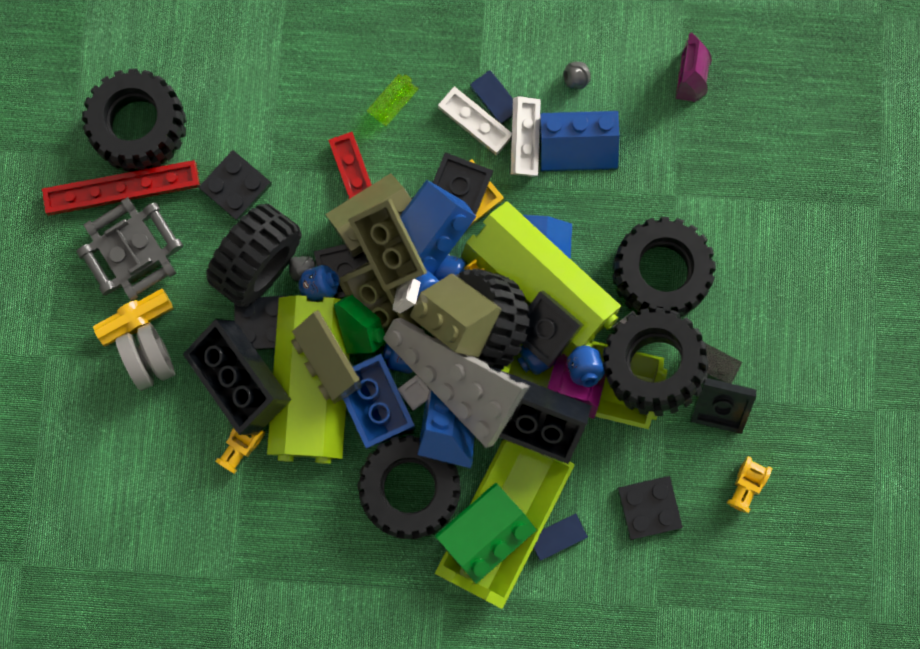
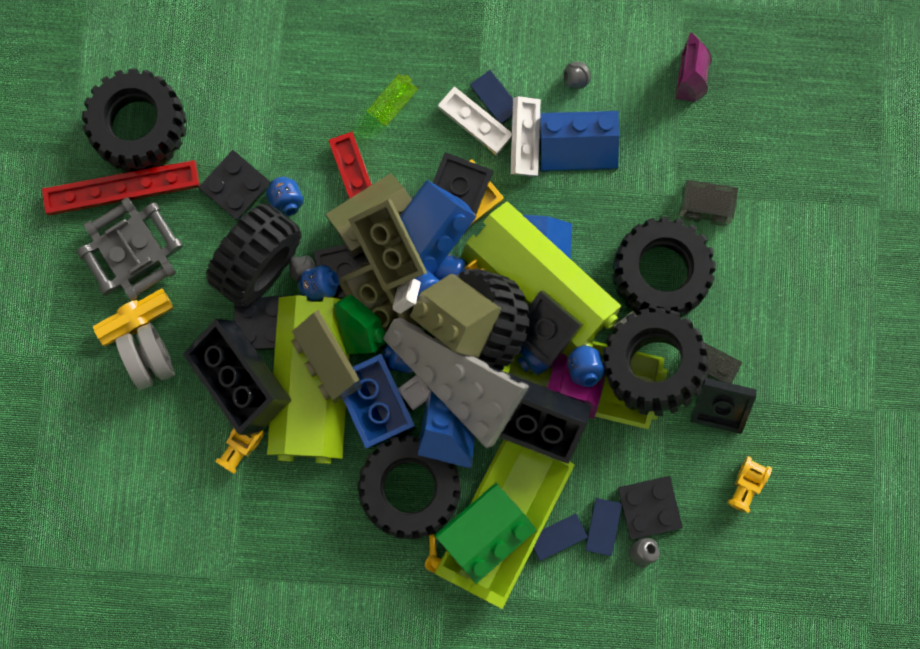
none -> blue head [266,177,303,216]
none -> yellow hand [425,534,442,573]
none -> dark blue tile [585,498,622,556]
none -> dark grey piece [629,538,660,568]
none -> clear smoke brick [679,180,738,226]

